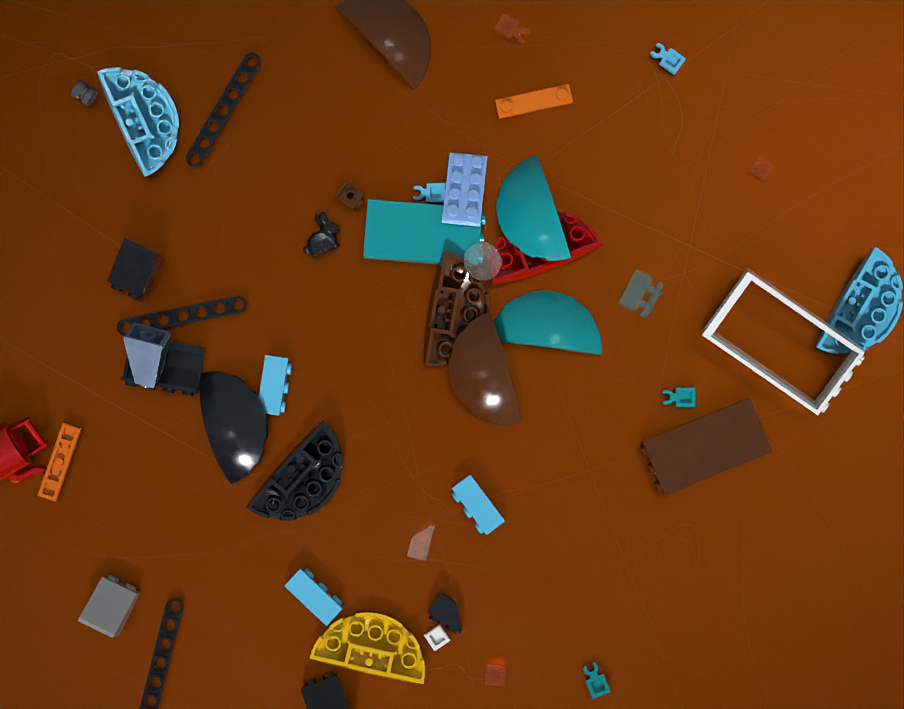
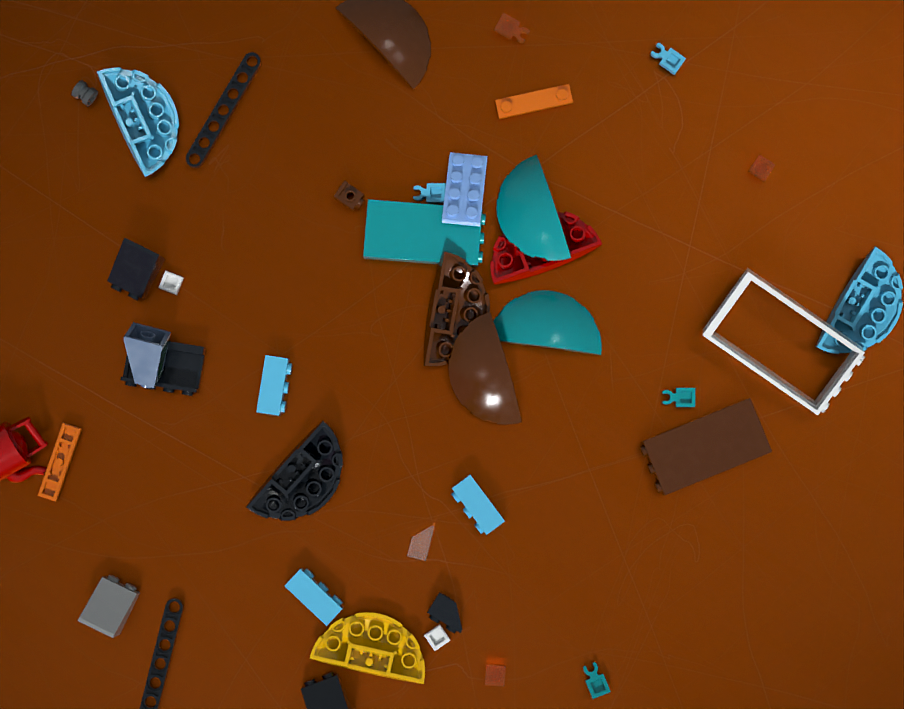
black beam [117,296,248,336] -> none
black brick [200,371,268,484] -> none
black animal [302,212,340,258] -> none
clear dish [464,241,503,280] -> none
clear light blue plate [618,269,665,319] -> none
none -> white tile [159,270,184,295]

